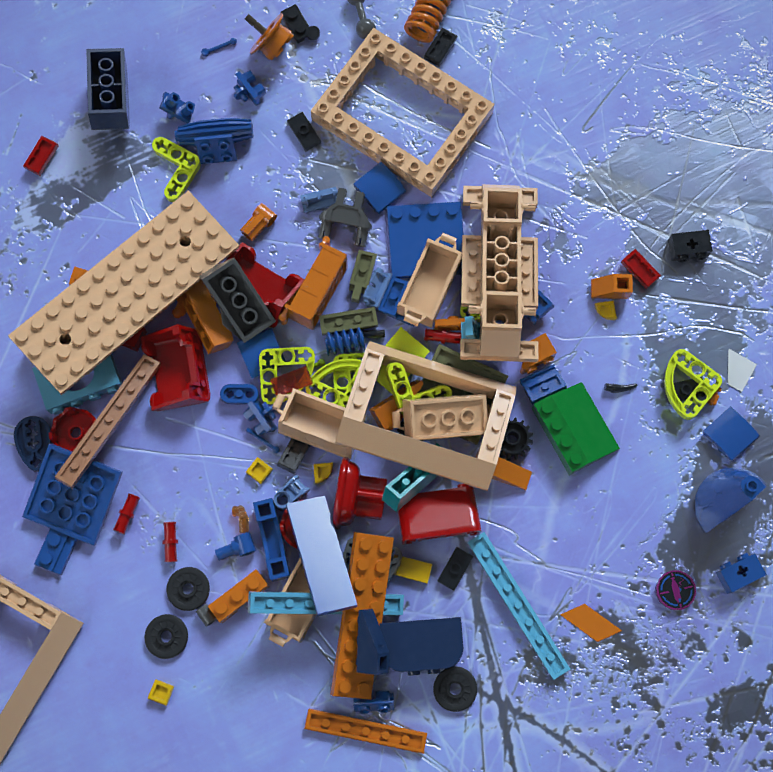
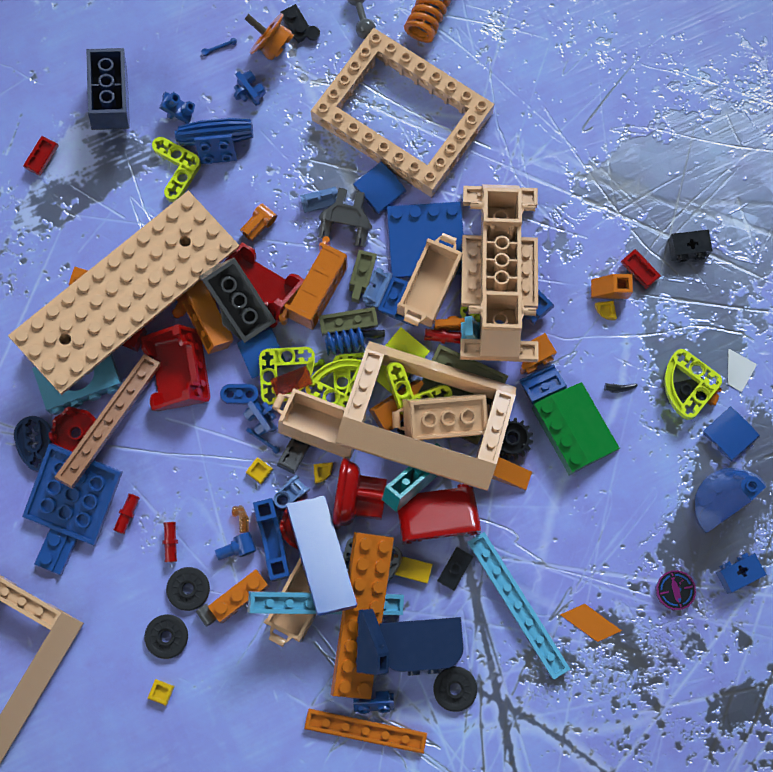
black plate [287,112,321,152] -> none
black plate [424,28,458,67] -> none

